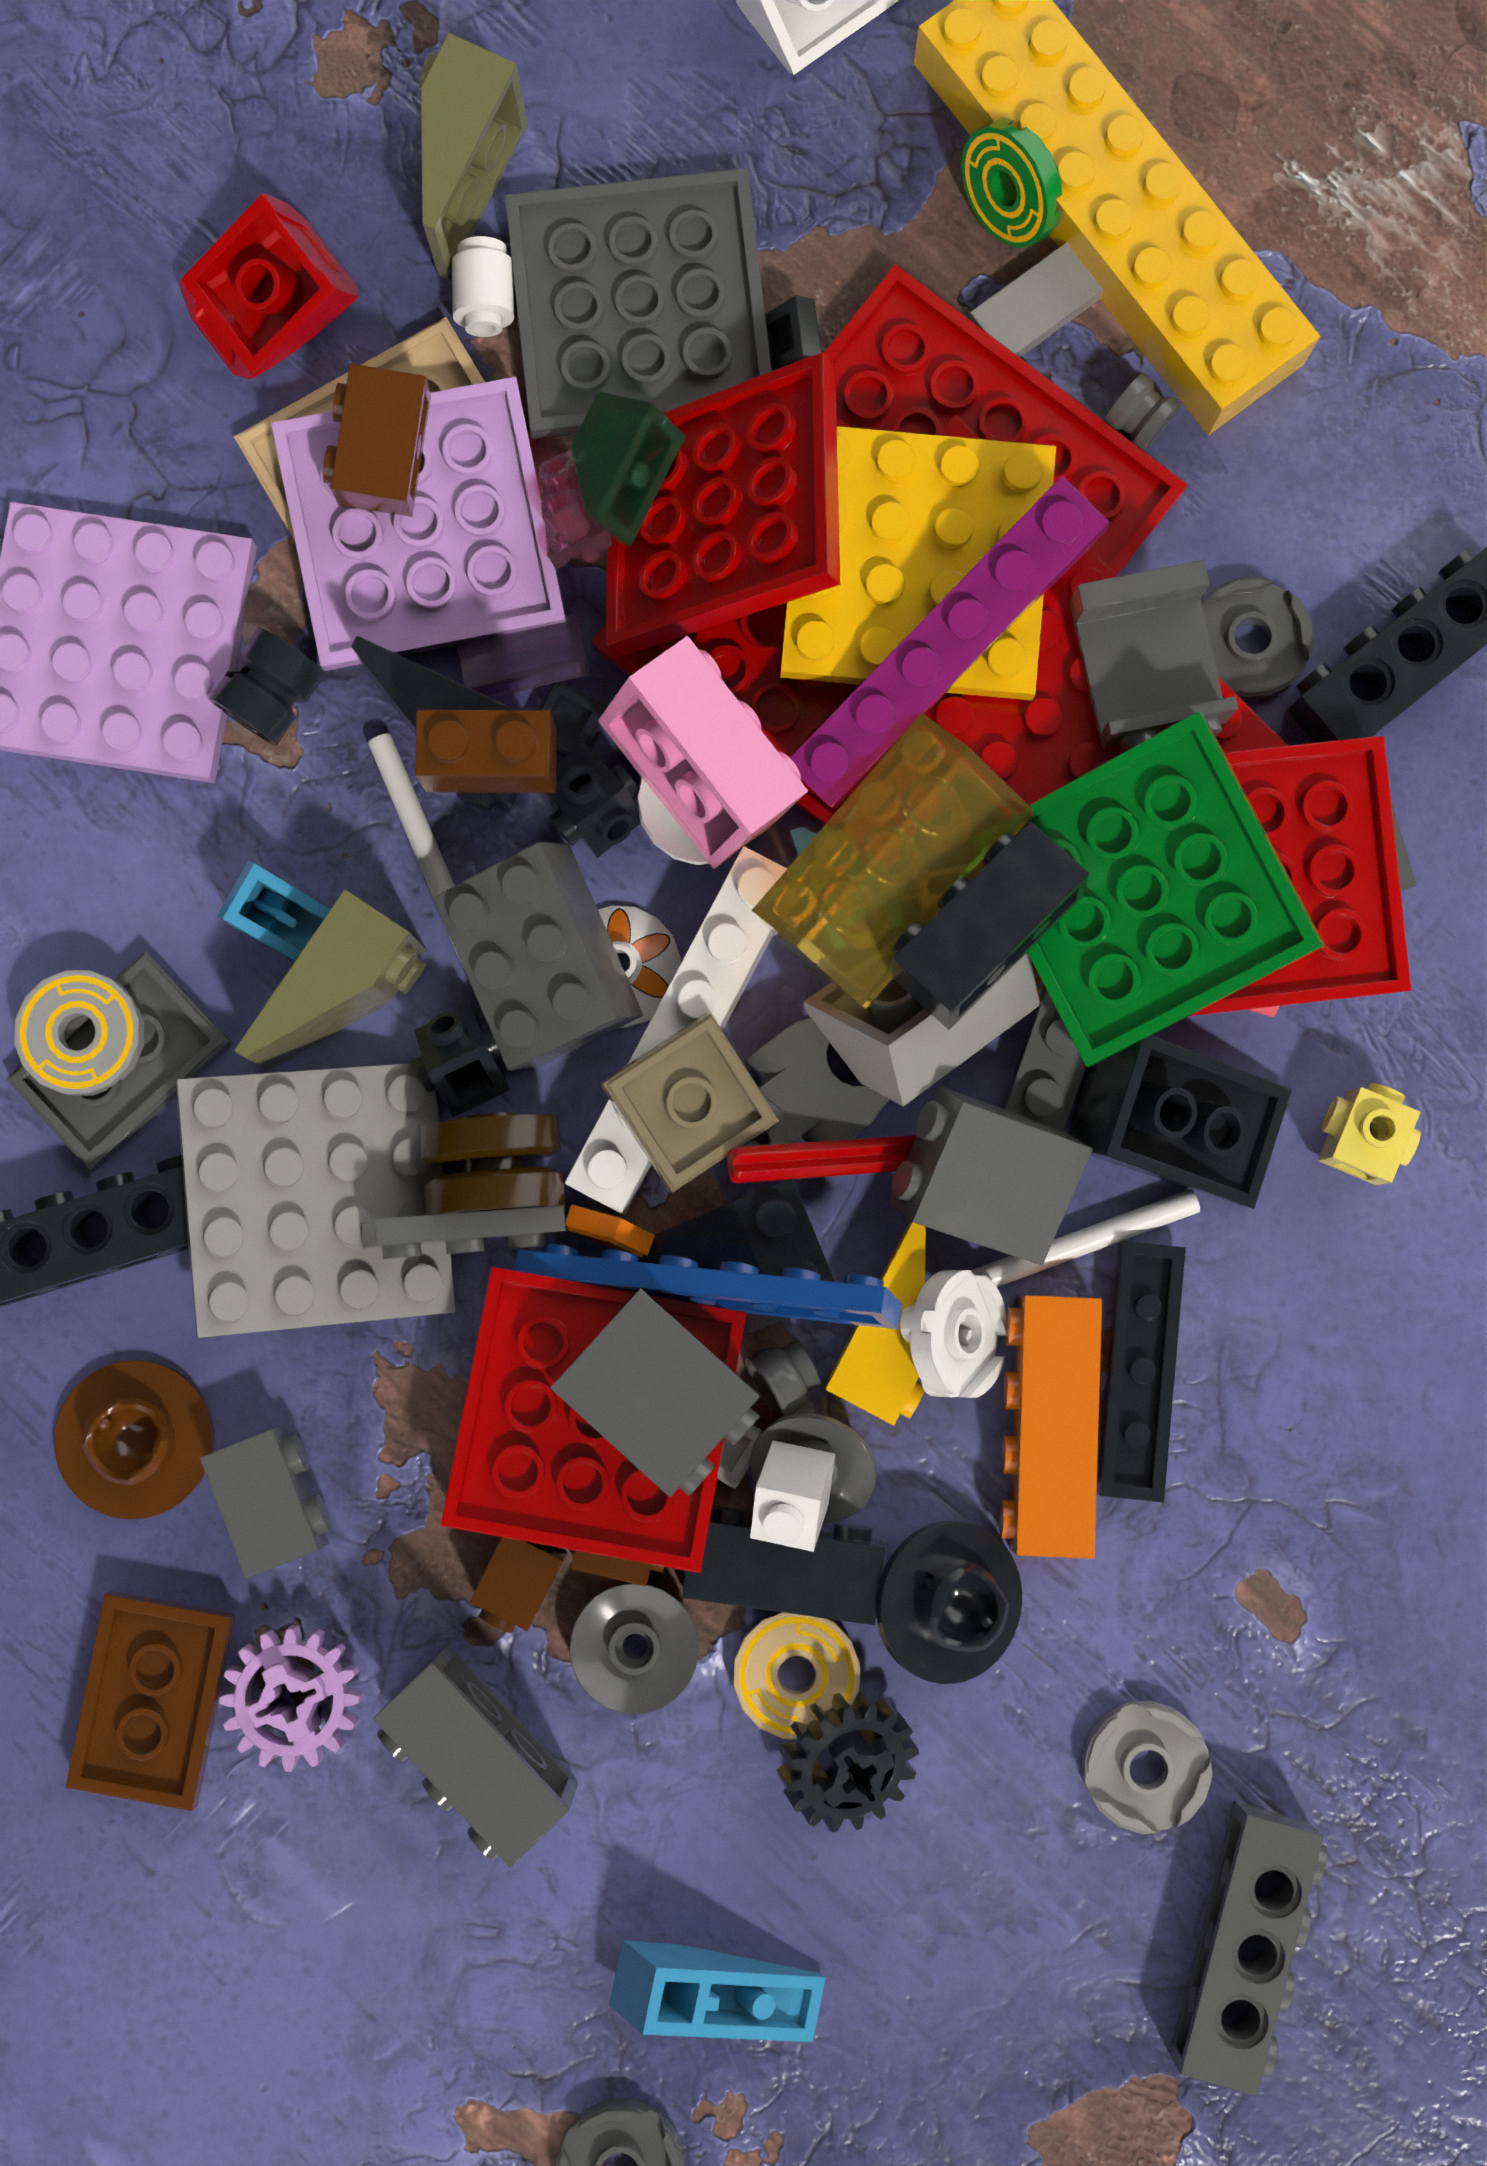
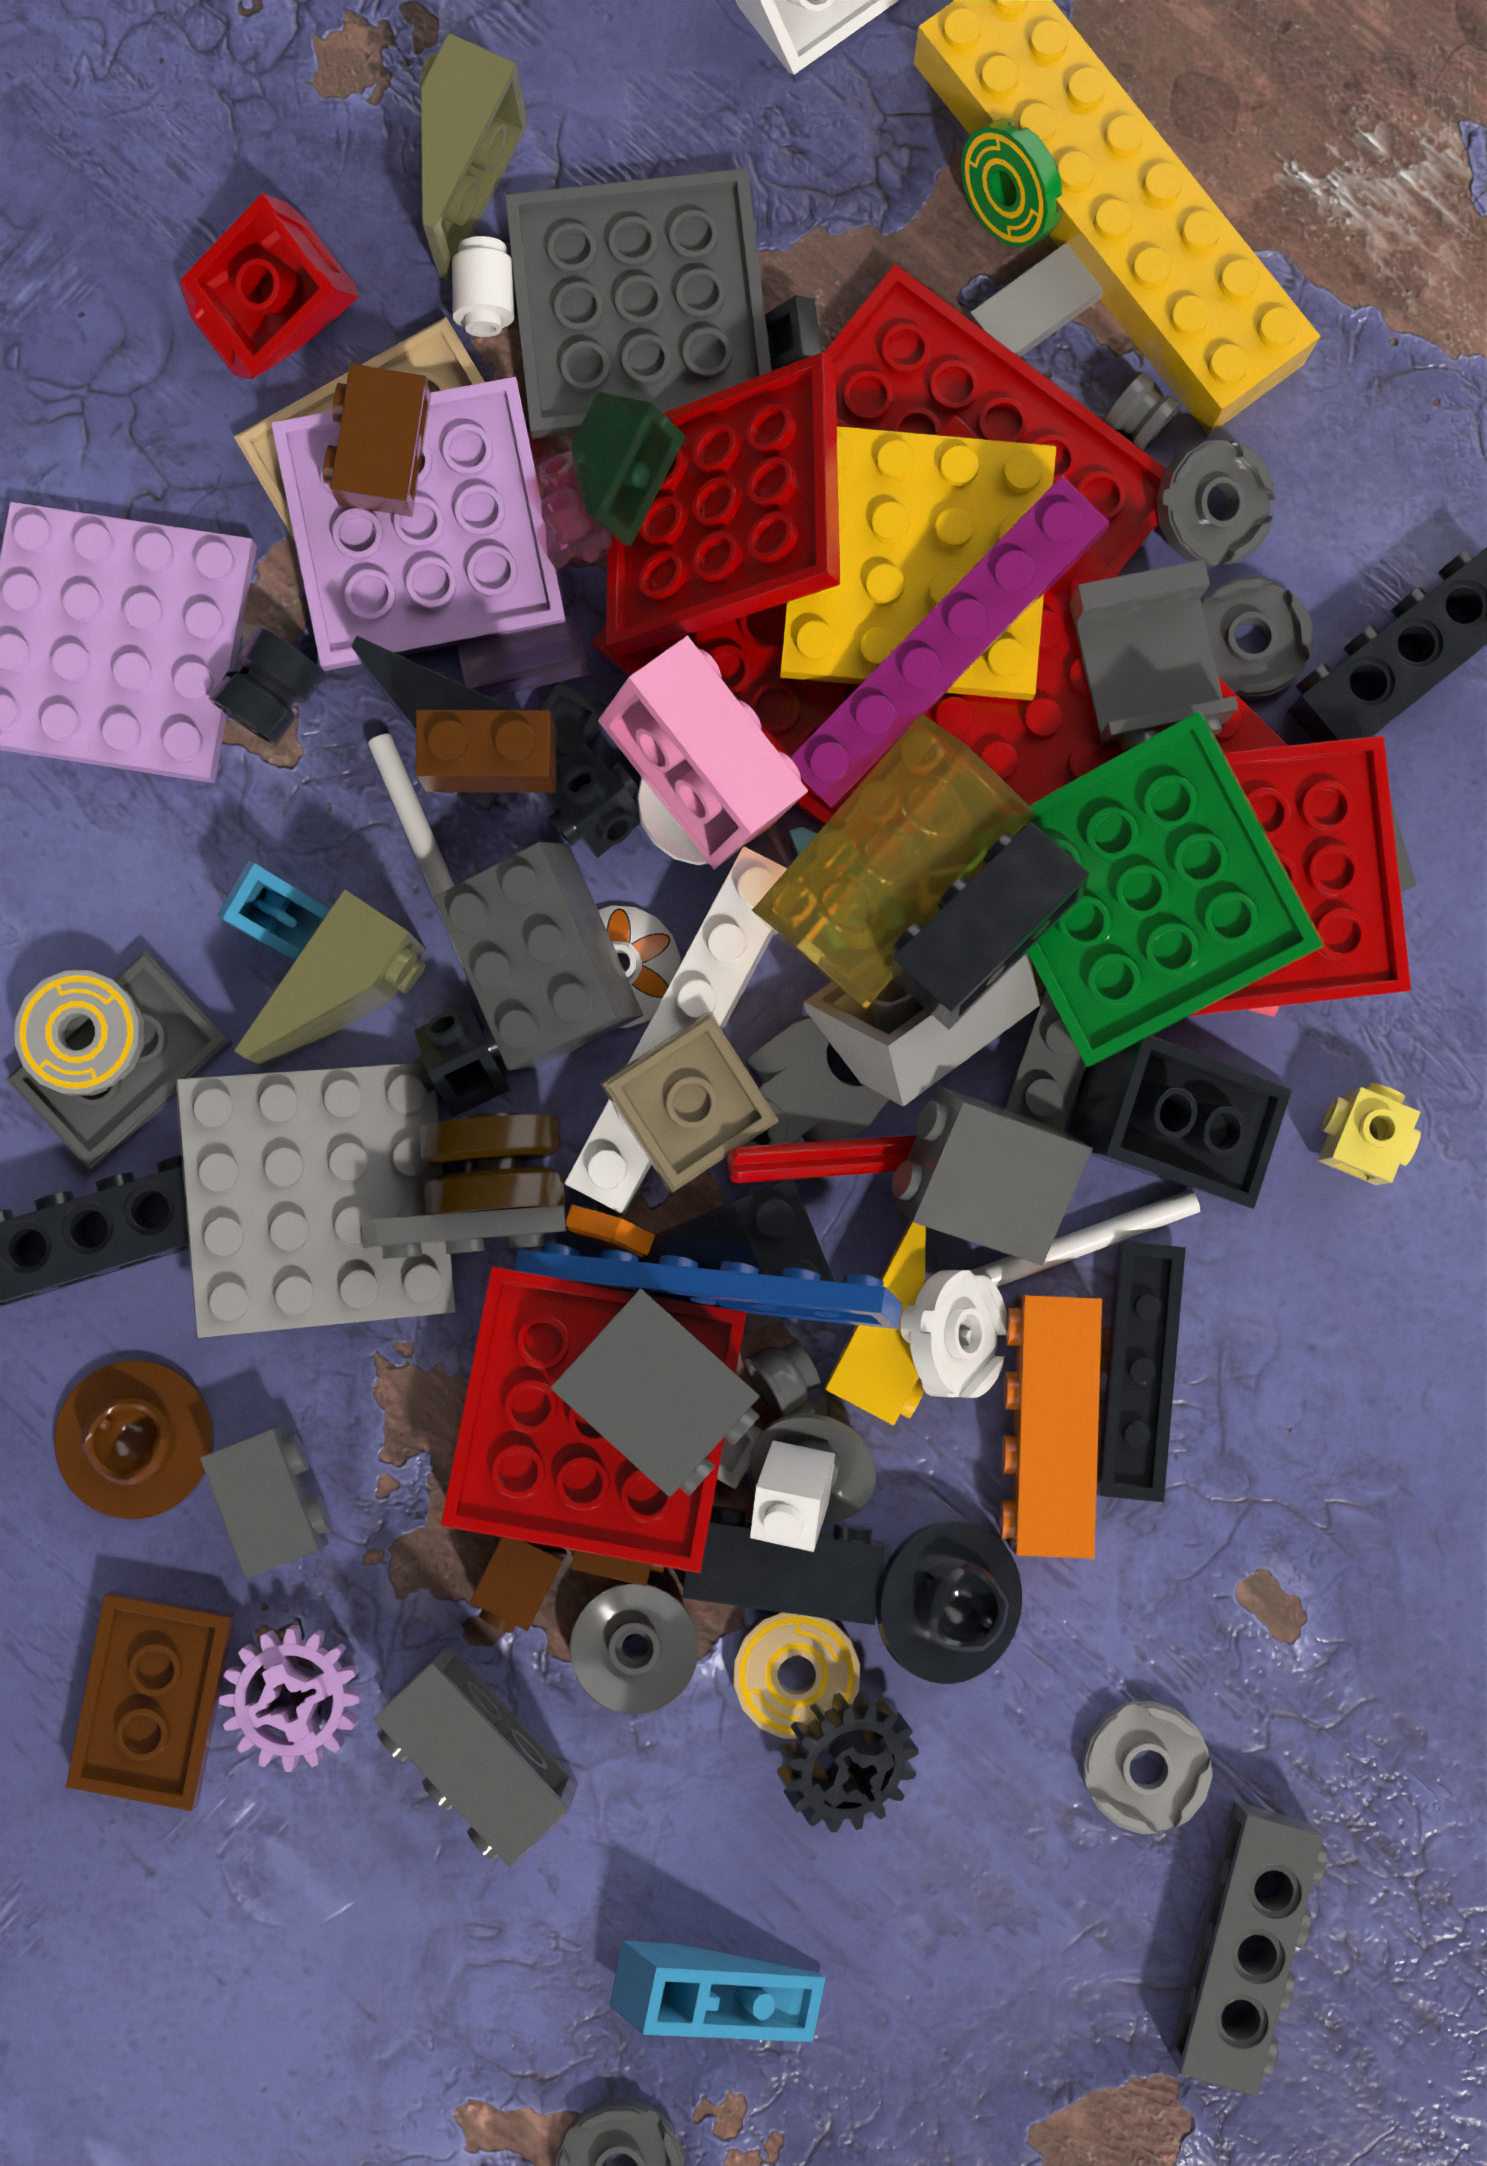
none -> dark grey tile [1156,440,1275,566]

